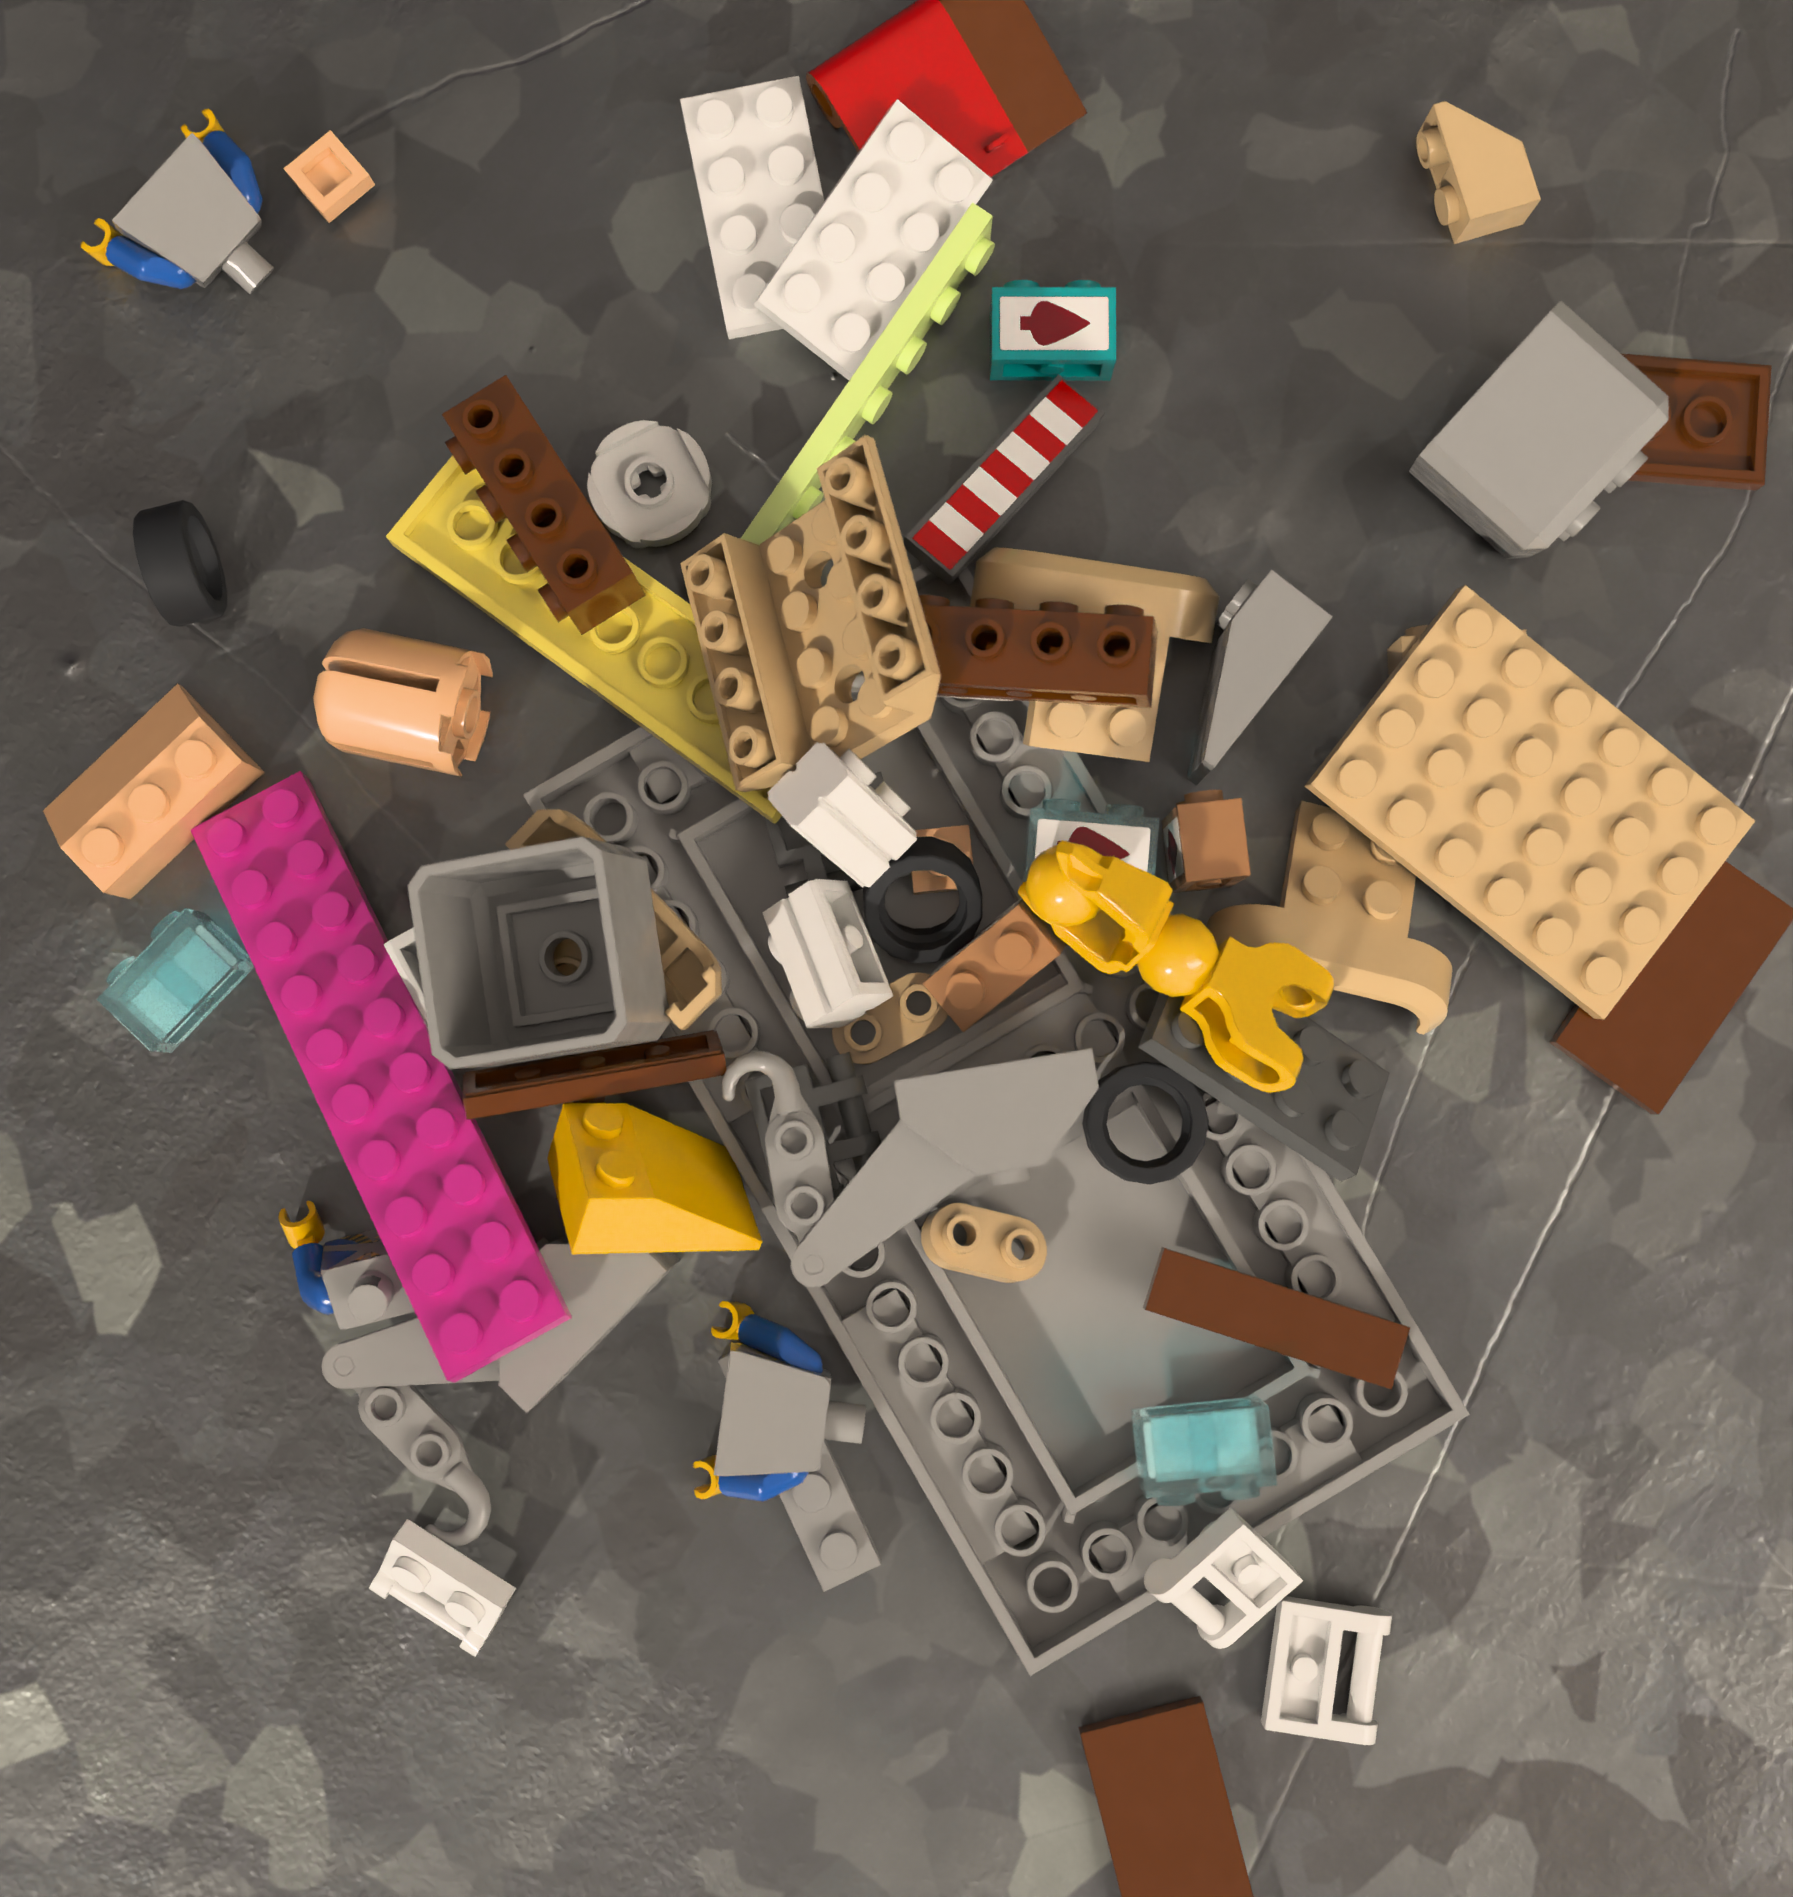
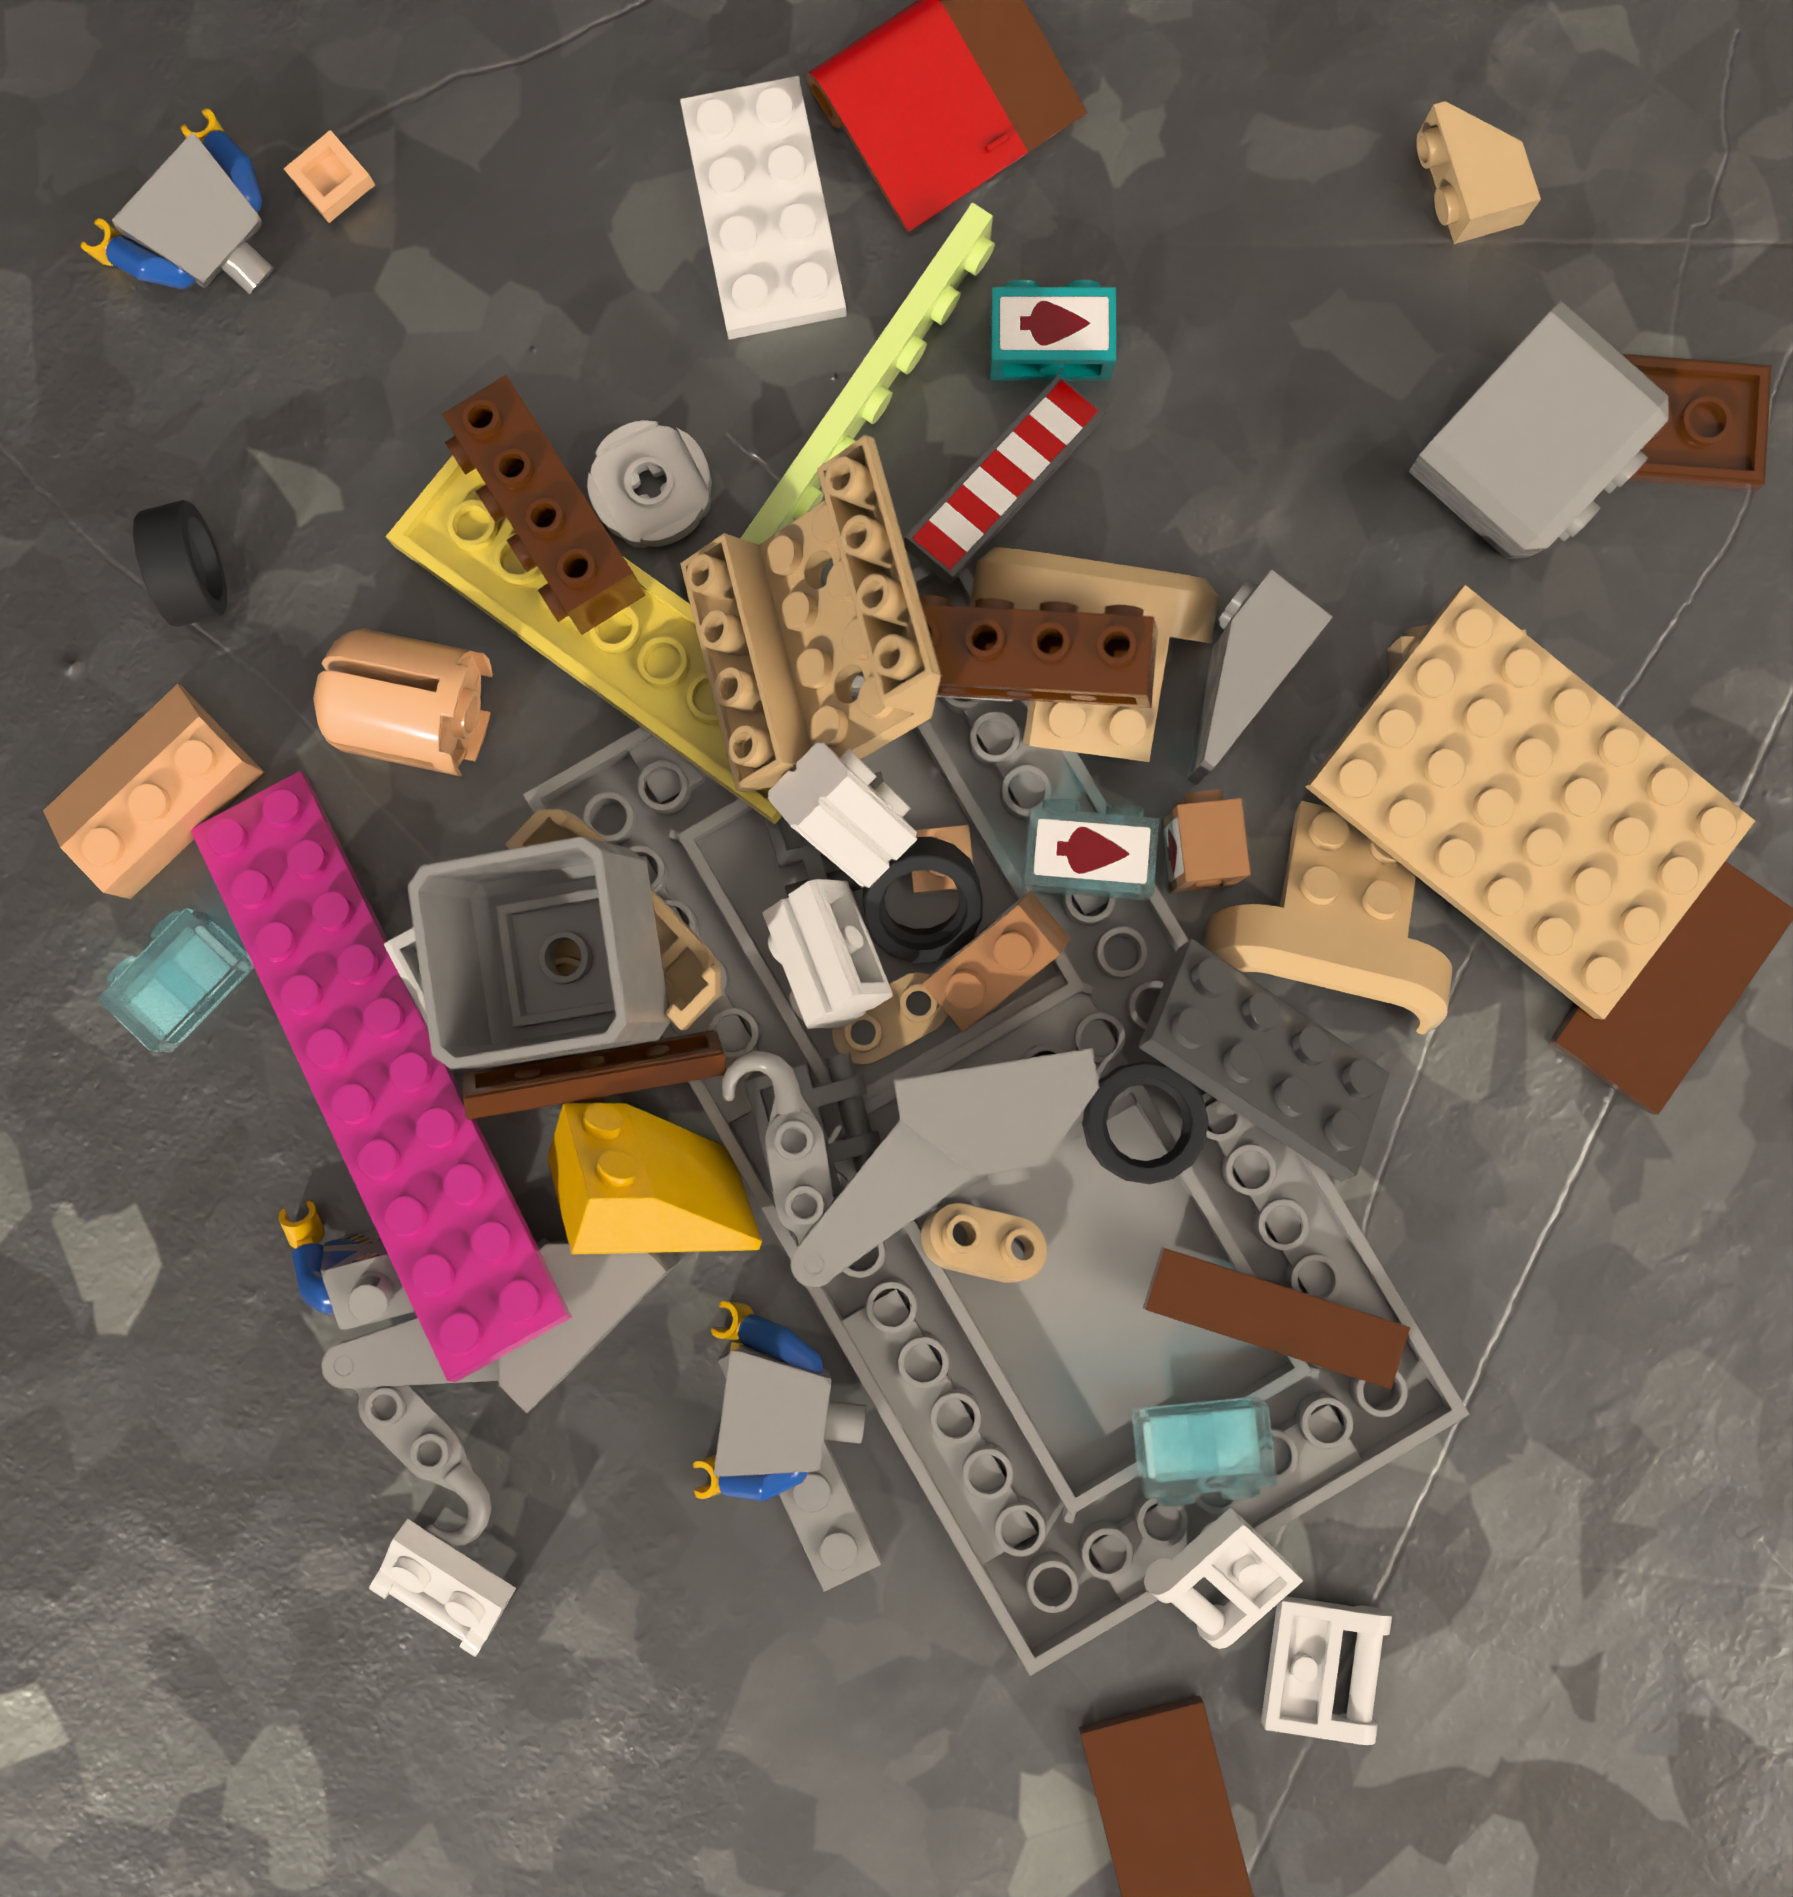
white plate [753,99,993,380] -> none
yellow piece [1018,840,1334,1093] -> none

